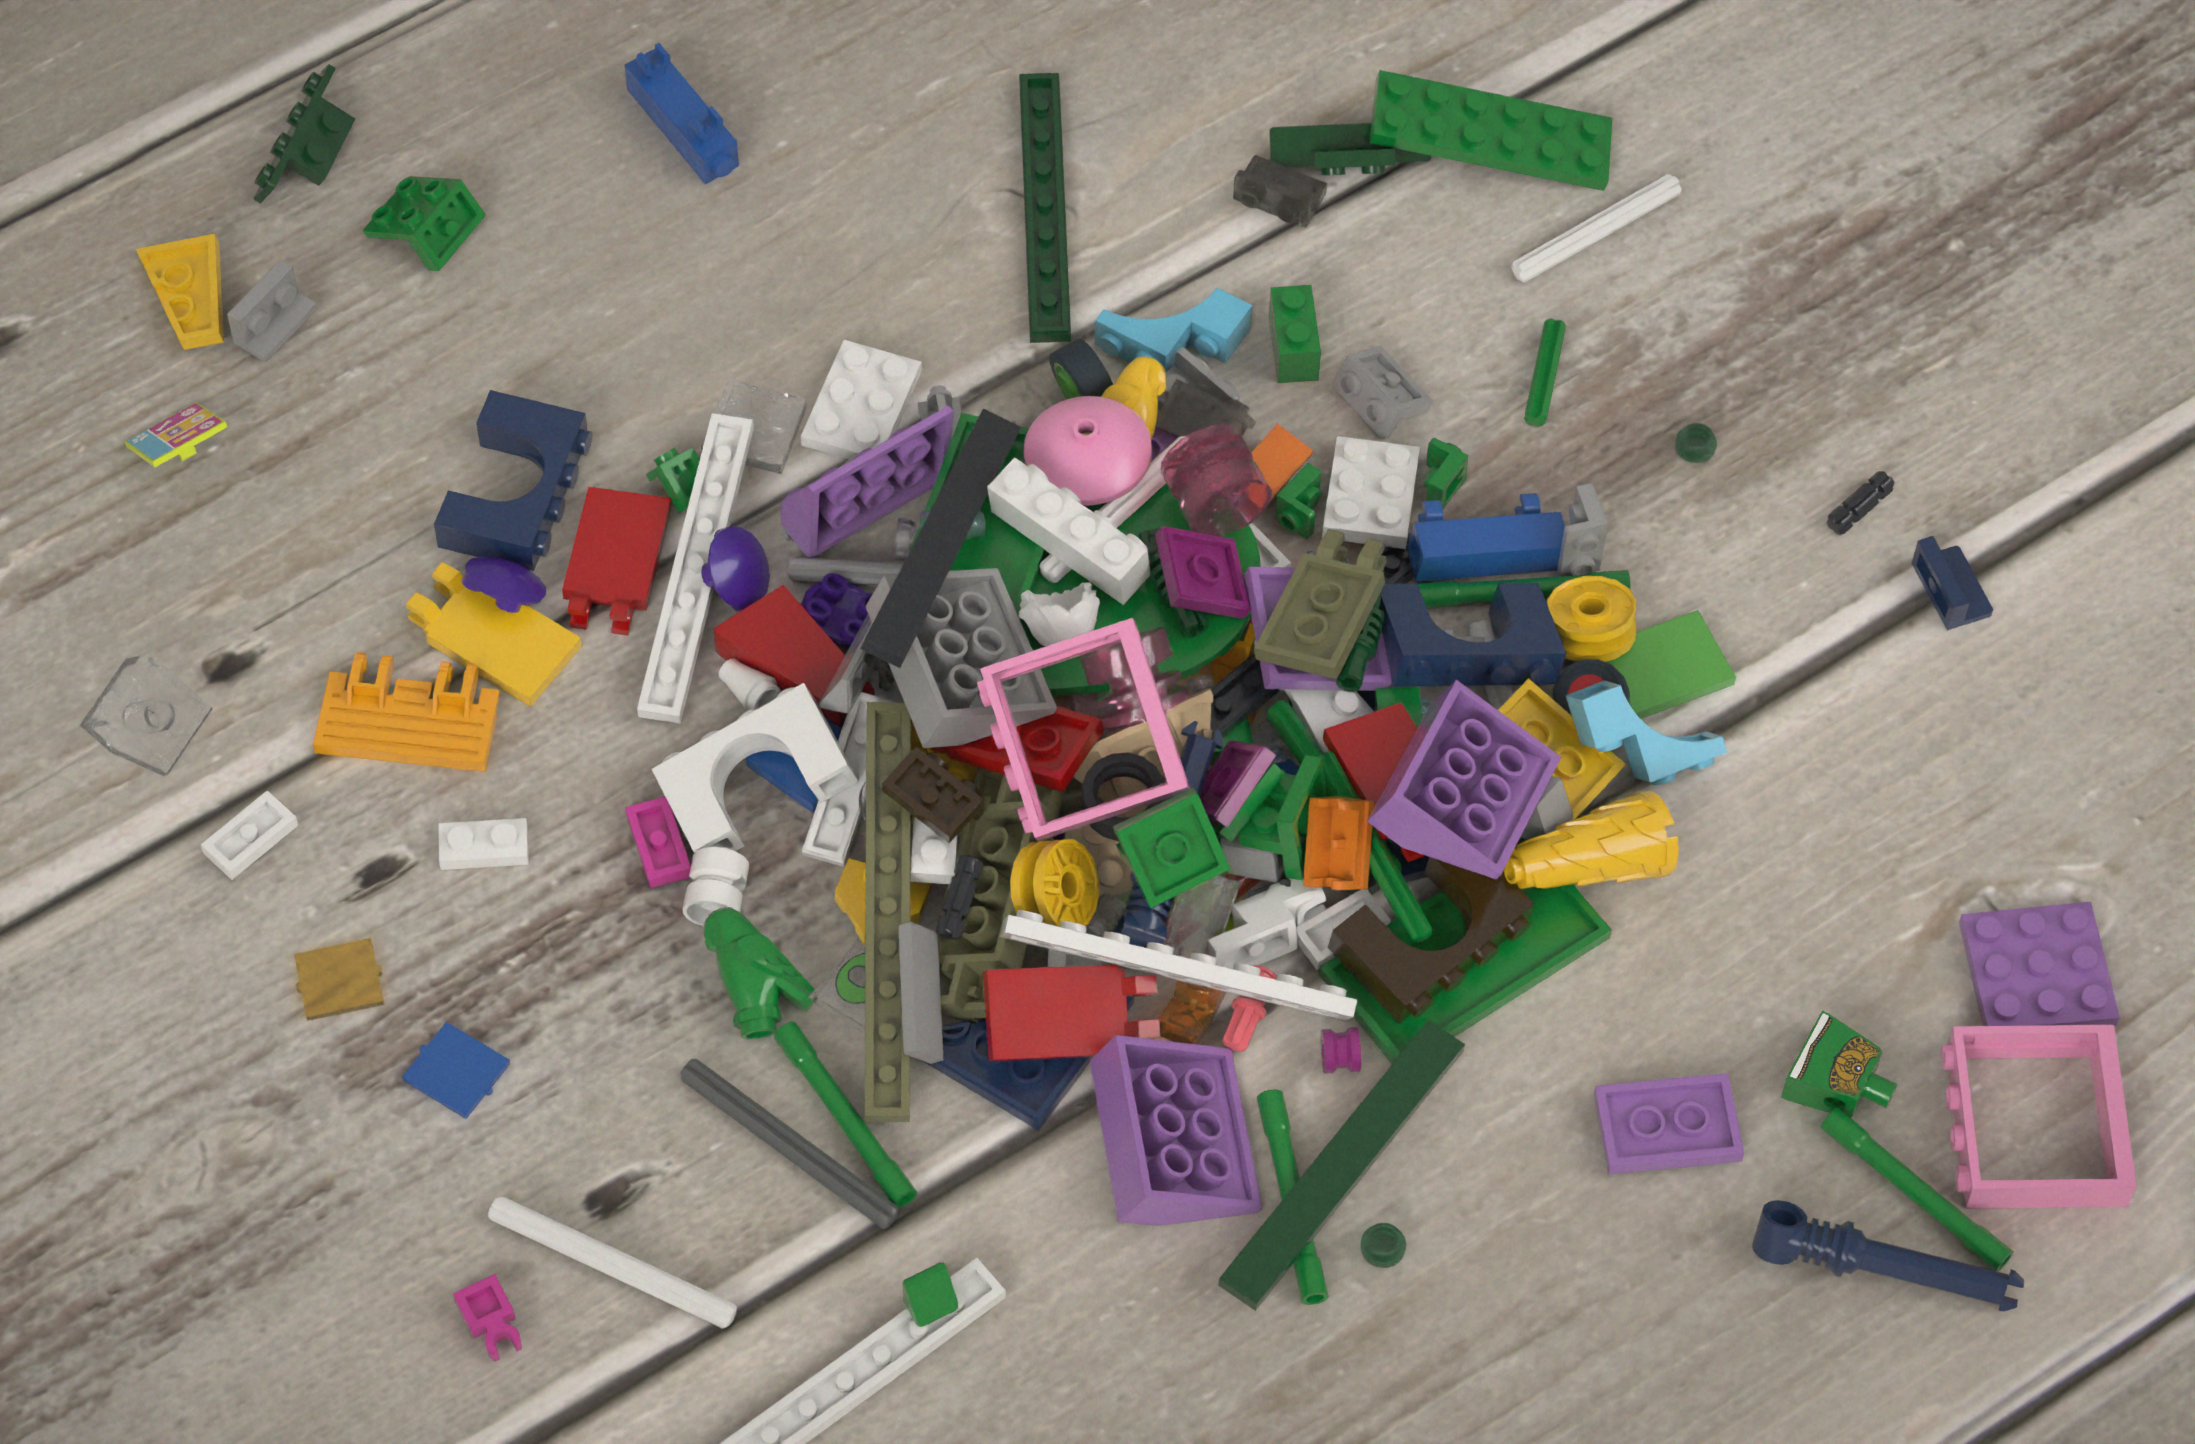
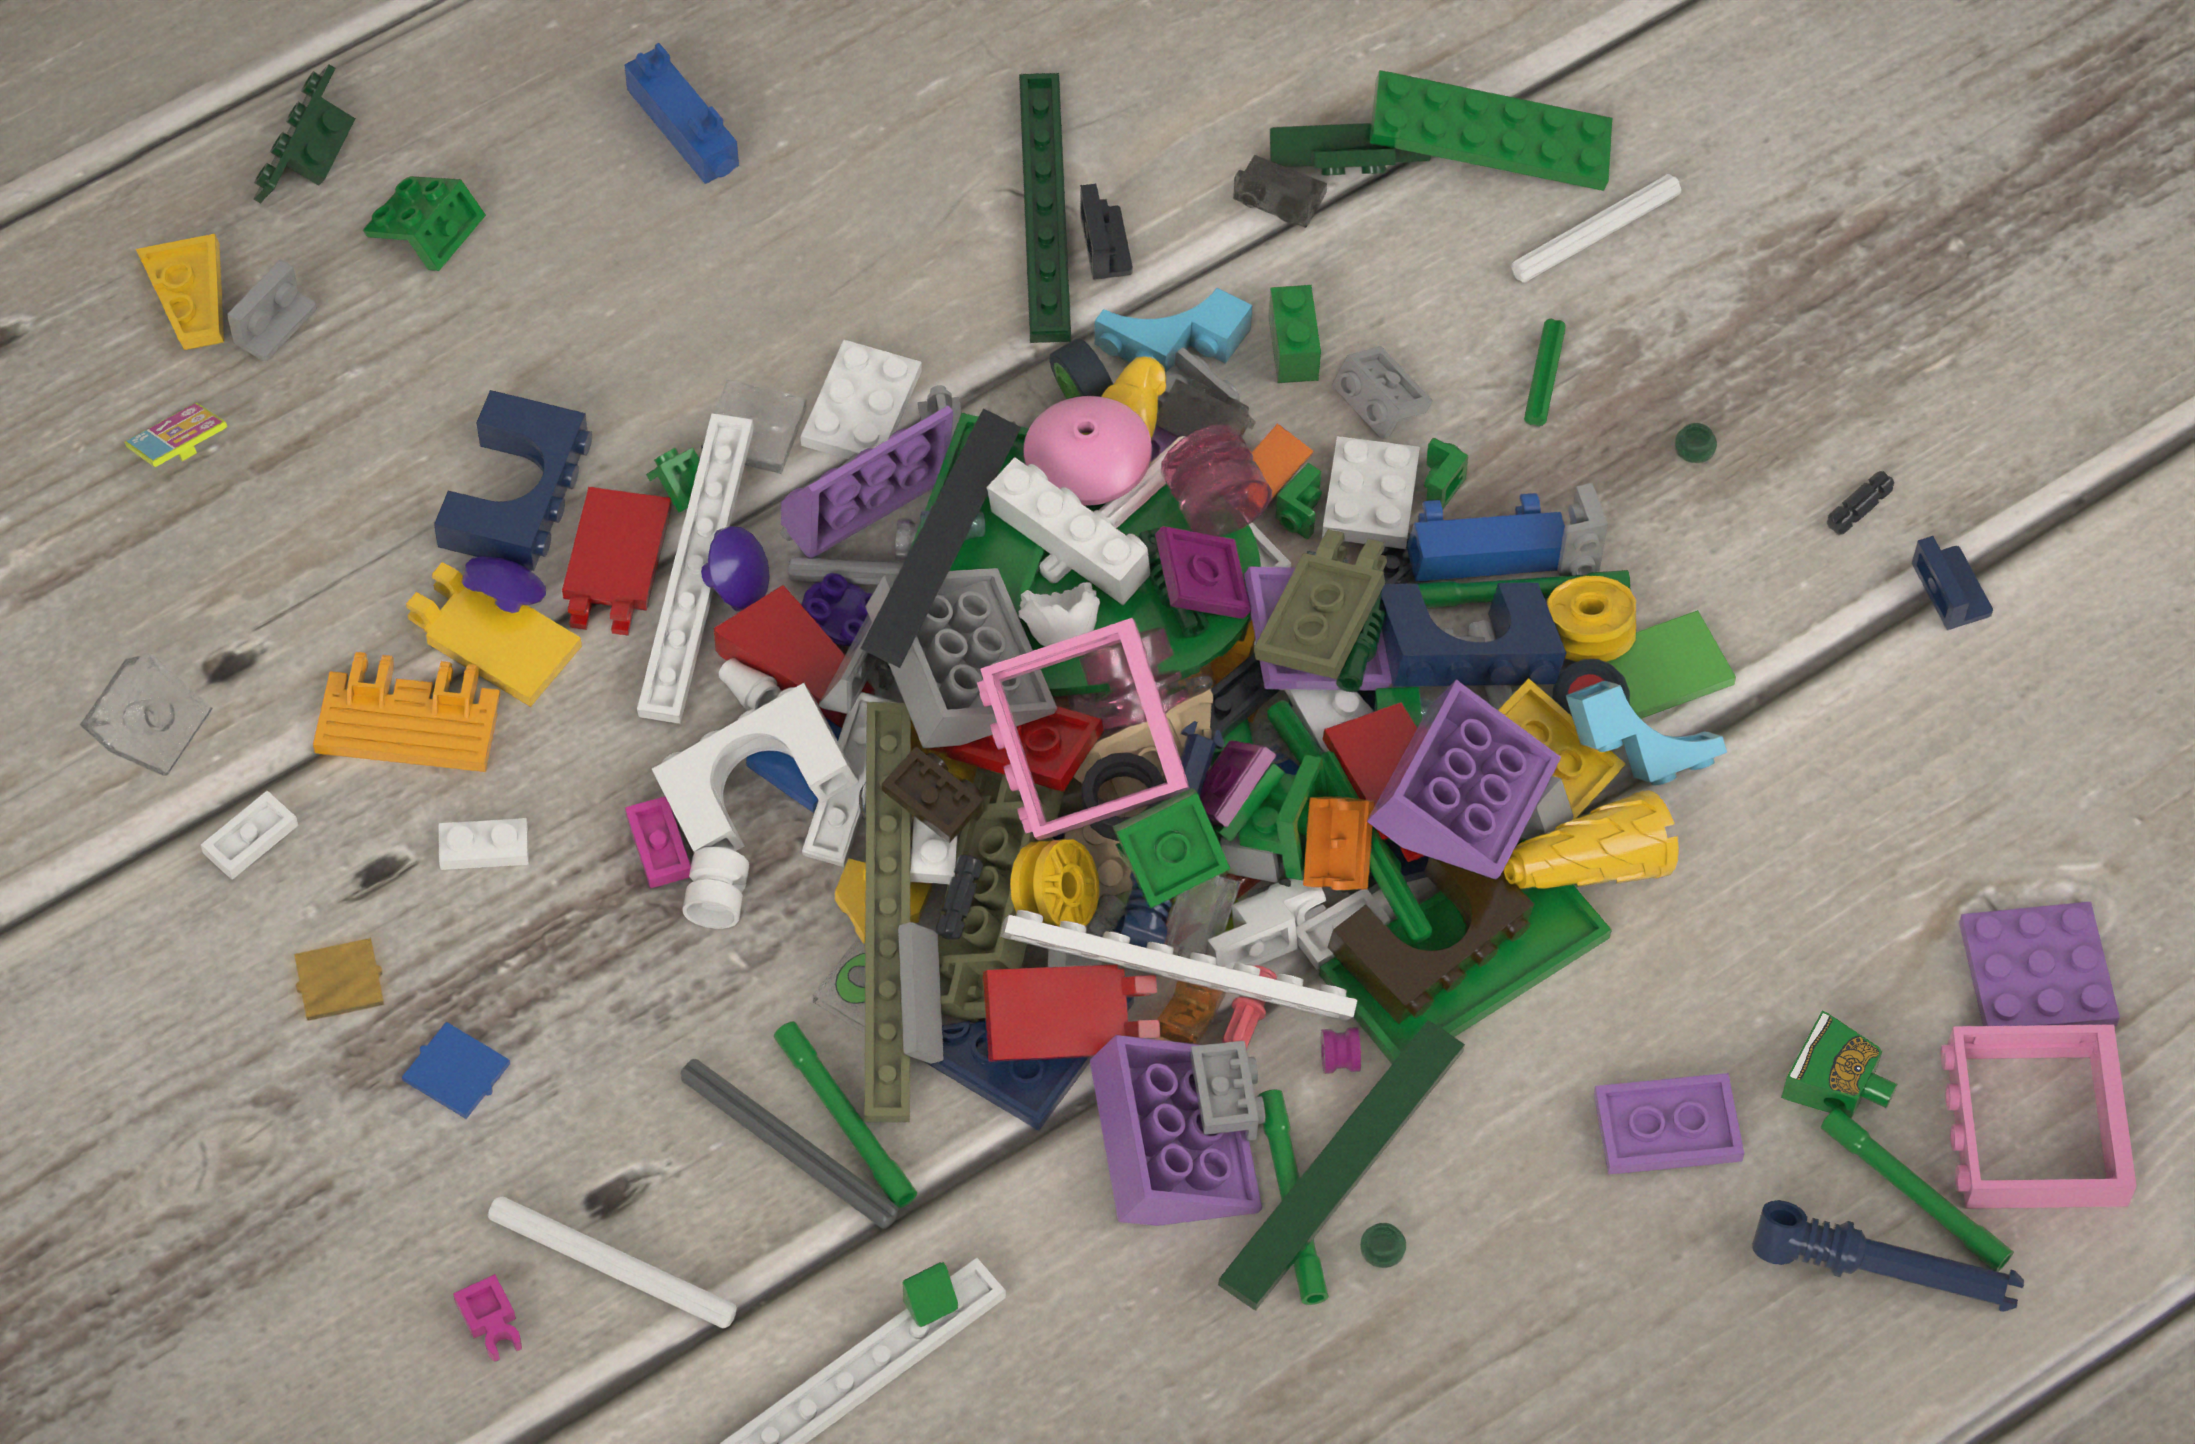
green animal [704,907,815,1039] -> none
none -> black bracket [1080,183,1133,280]
none -> light grey bracket [1190,1041,1265,1141]

